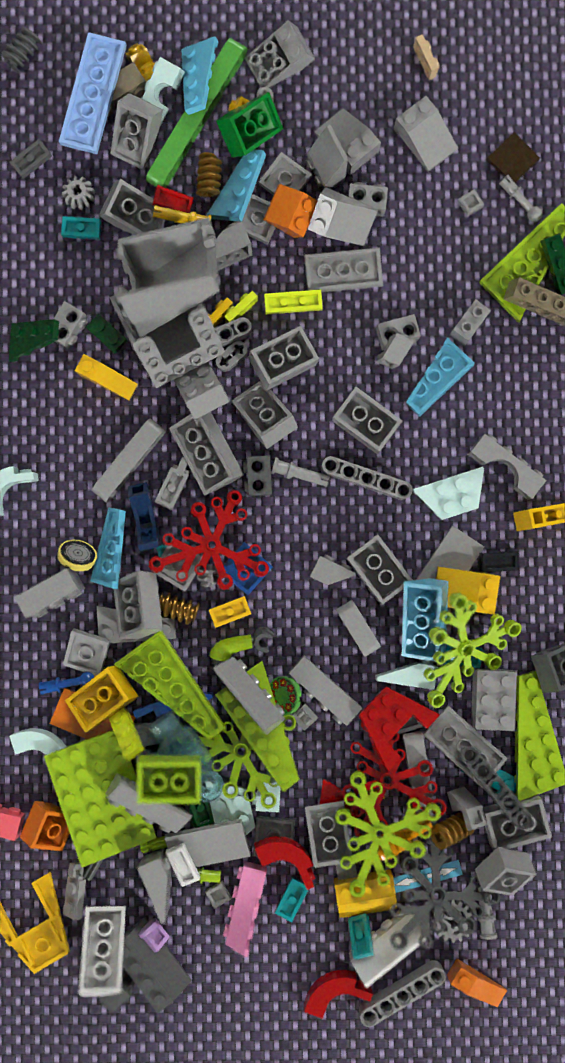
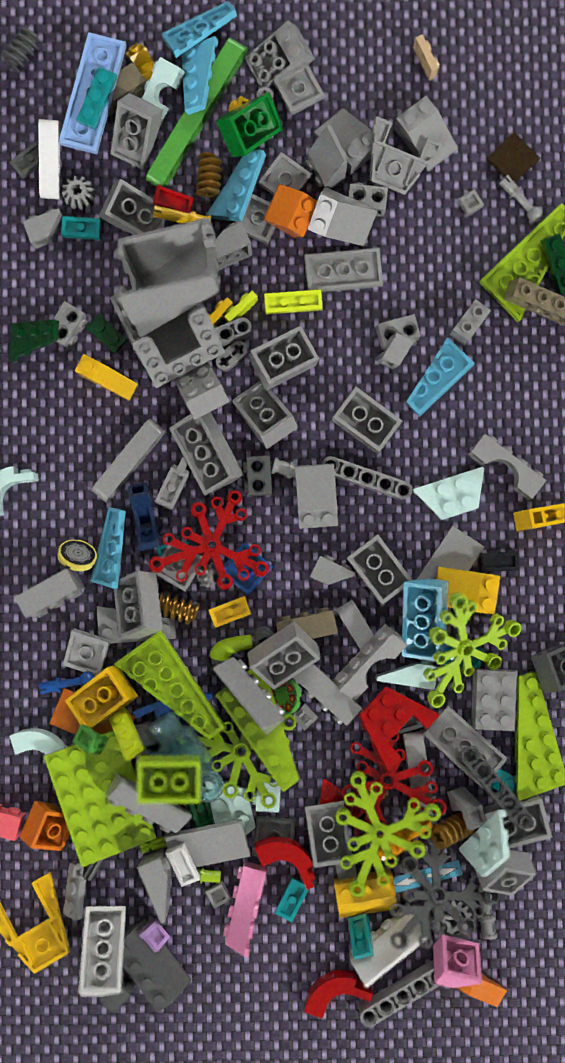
none -> light grey slope [23,208,63,249]
none -> white beam [38,119,61,199]
none -> bright green bracket [73,724,108,755]
none -> teal plate [76,67,118,130]
none -> medium azure wing [161,1,237,58]
none -> light grey brick [248,621,321,689]
none -> light grey plate [274,62,324,116]
none -> dark tan brick [276,607,338,639]
none -> light grey slope [295,463,338,529]
none -> light grey arch [333,624,407,701]
none -> light grey wing [369,116,442,195]
none -> bright pink slope [433,934,482,988]
none -> light aqua wing [459,810,510,876]

